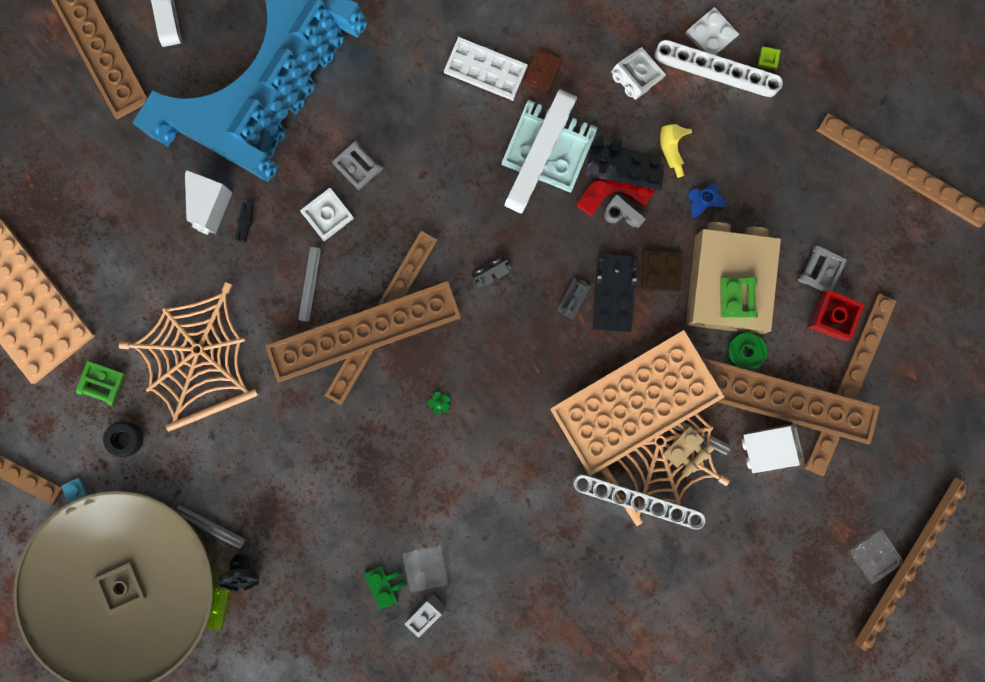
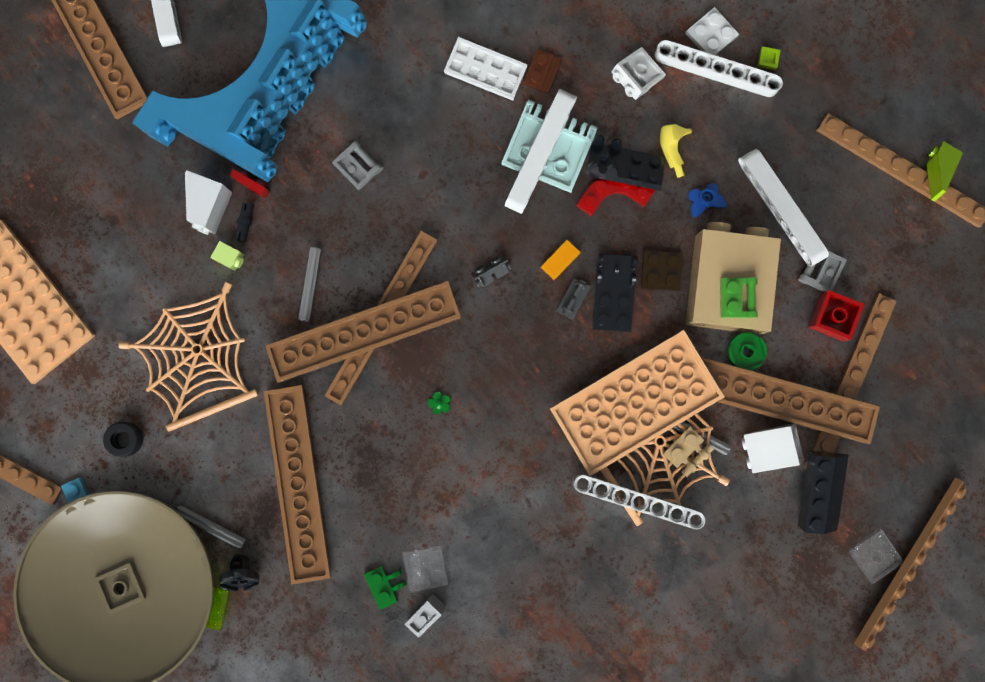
bright green plate [76,361,126,406] -> none
white plate [300,188,354,241] -> none
light grey plate [604,195,646,228] -> none
none -> yellowish green brick [210,241,244,271]
none -> red plate [229,169,270,198]
none -> medium nougat plate [264,385,331,585]
none -> light orange tile [541,240,581,280]
none -> white beam [738,149,829,267]
none -> black slope [798,450,849,534]
none -> lime slope [927,141,963,202]

